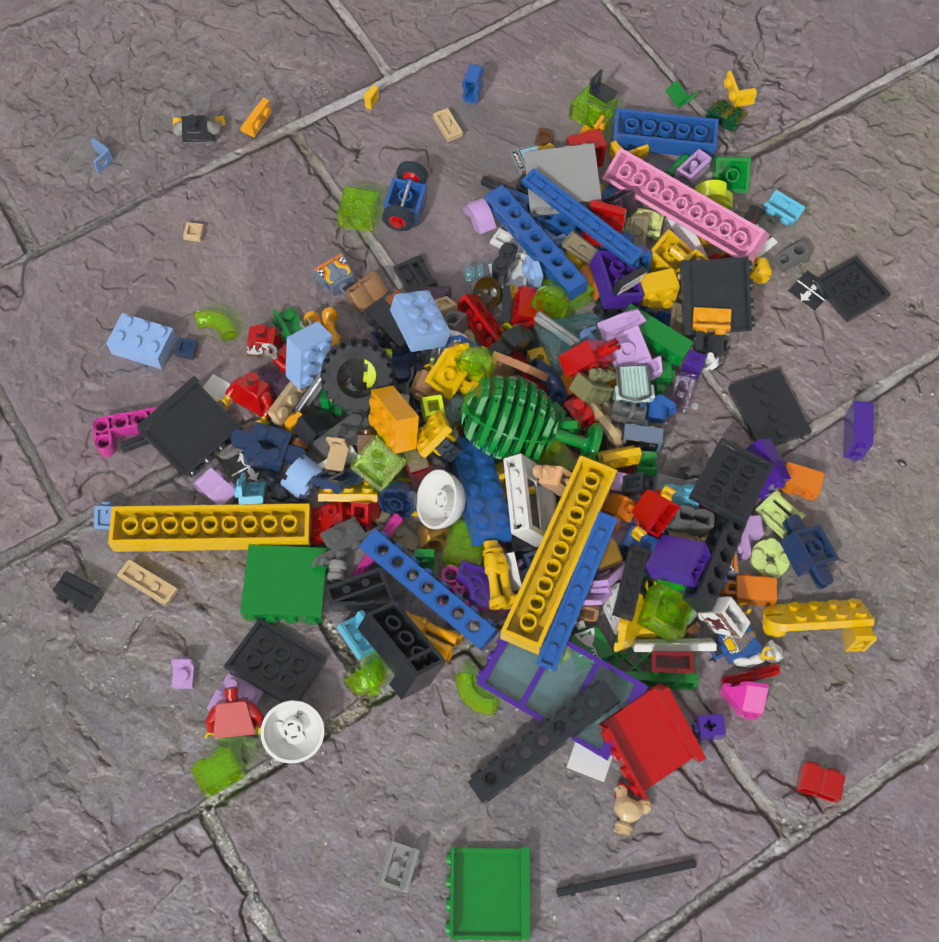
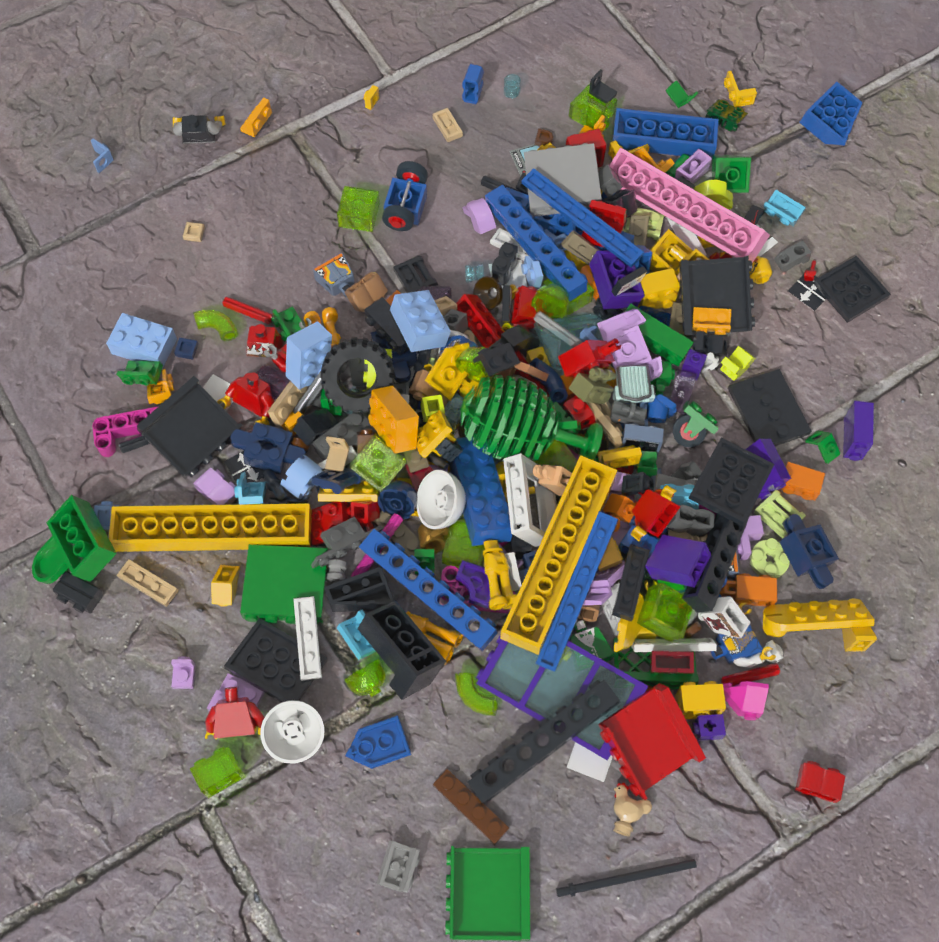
none -> green brick [32,495,117,584]
none -> green bracket [116,361,163,386]
none -> light orange bracket [147,369,174,404]
none -> yellow slope [211,565,240,606]
none -> red axle [222,297,273,324]
none -> white tile [294,596,322,681]
none -> blue tile [345,715,411,769]
none -> reddish brown plate [433,769,509,845]
none -> black bracket [473,342,520,377]
none -> clear light blue wheel [504,74,521,98]
none -> dark grey brick [598,164,623,197]
none -> light orange bracket [633,147,675,173]
none -> plate [672,400,719,448]
none -> yellow brick [675,681,726,720]
none -> neon yellow brick [720,346,756,381]
none -> blue wedge [799,82,863,146]
none -> red hand [804,260,816,281]
none -> green bracket [805,430,840,464]

